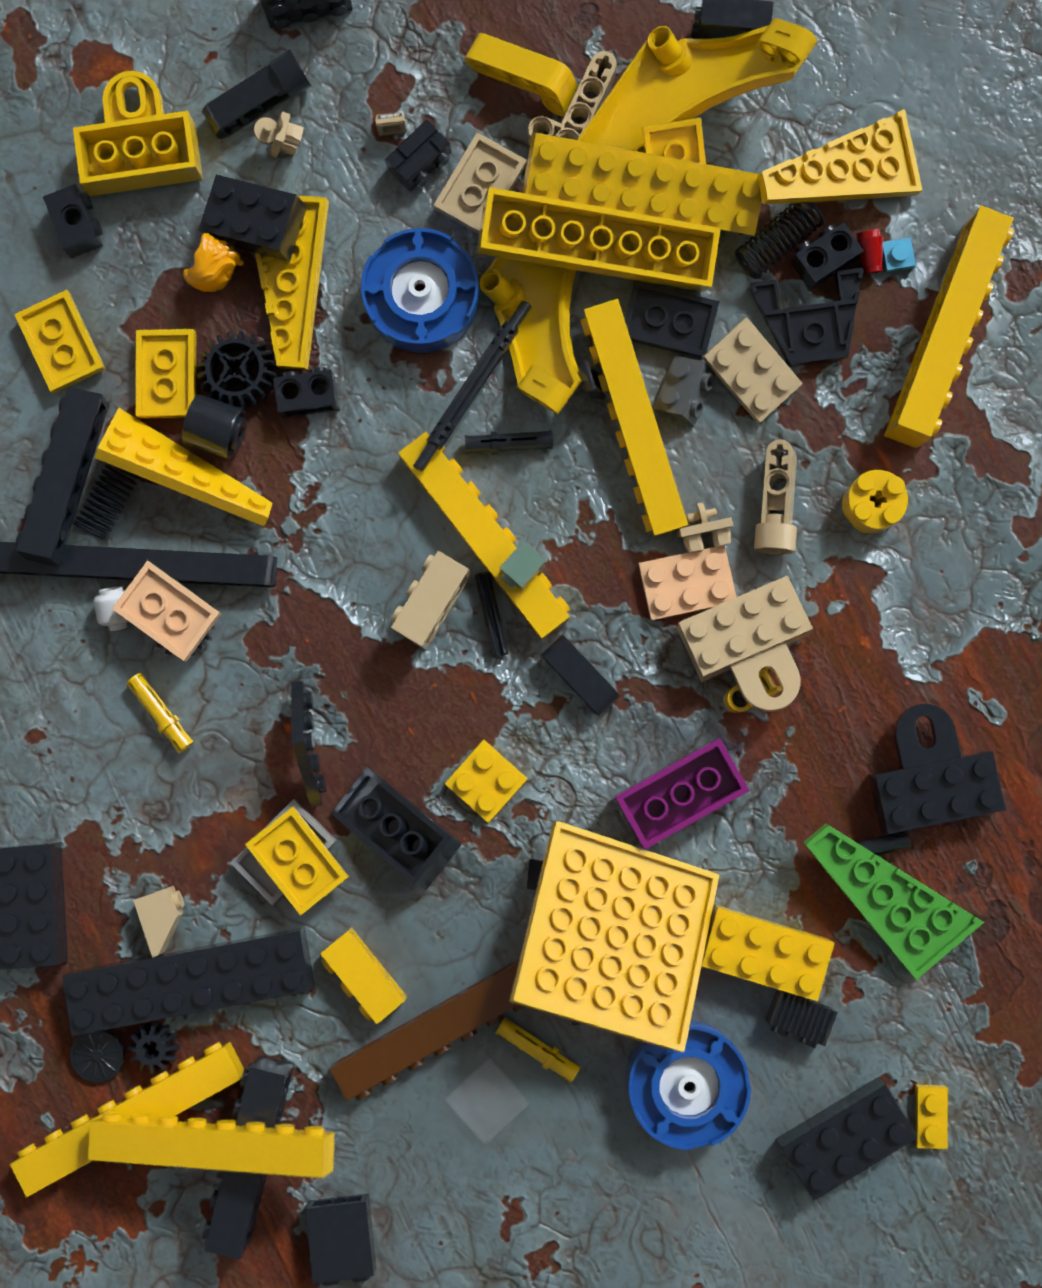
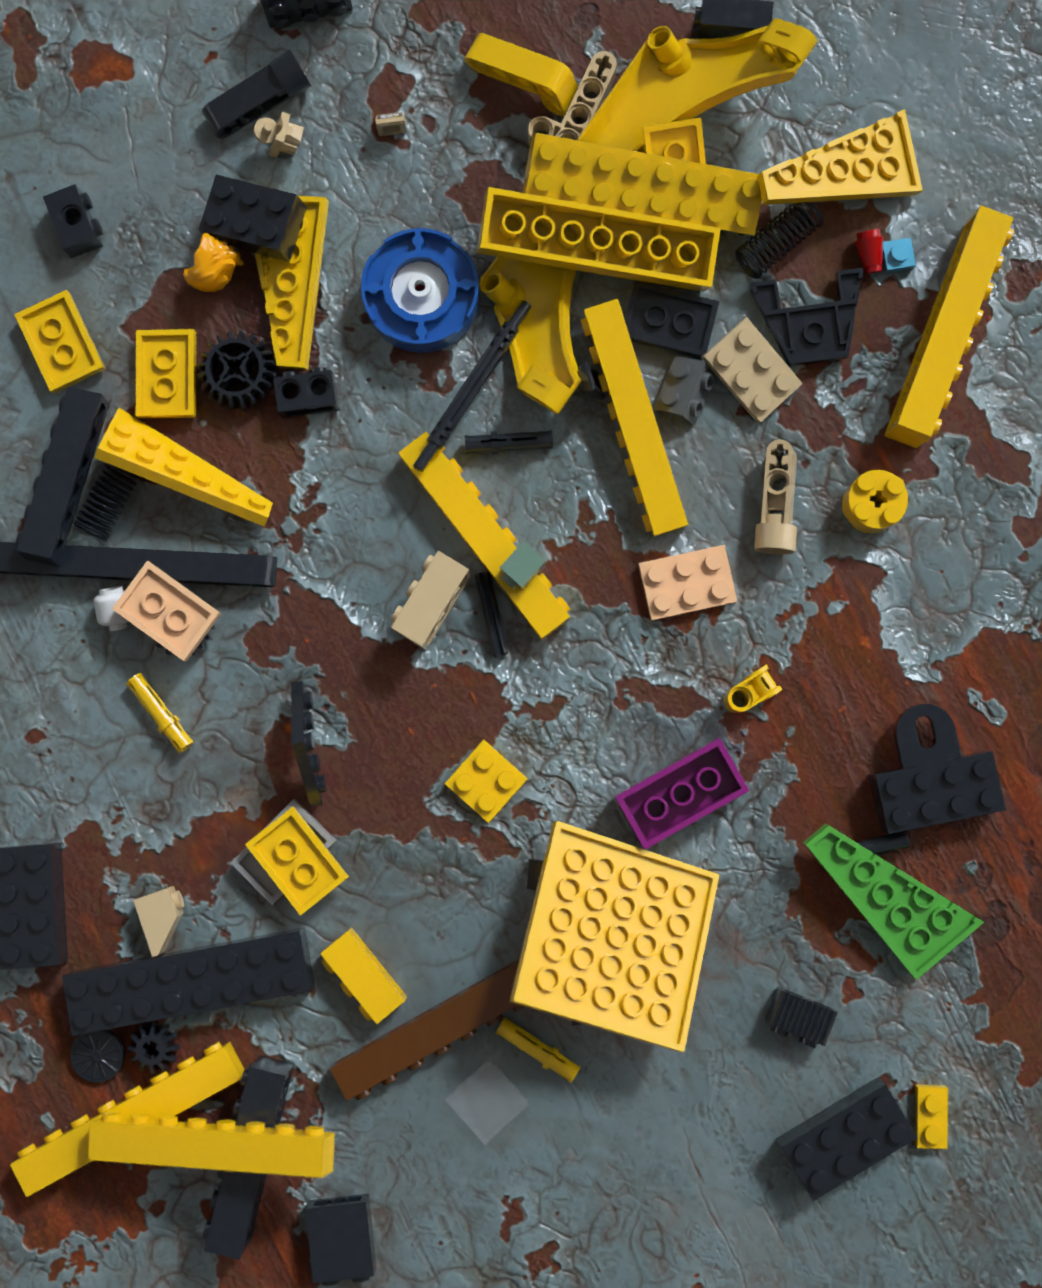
yellow brick [73,71,203,196] -> none
black piece [182,394,247,459] -> none
black slope [331,767,463,890] -> none
black brick [385,120,452,191] -> none
tan plate [434,132,527,234] -> none
black beam [540,635,620,716] -> none
blue piece [627,1020,751,1150] -> none
tan hips [677,502,734,553] -> none
tan brick [677,575,813,712] -> none
yellow brick [701,904,834,1001] -> none
black brick [791,223,864,291] -> none

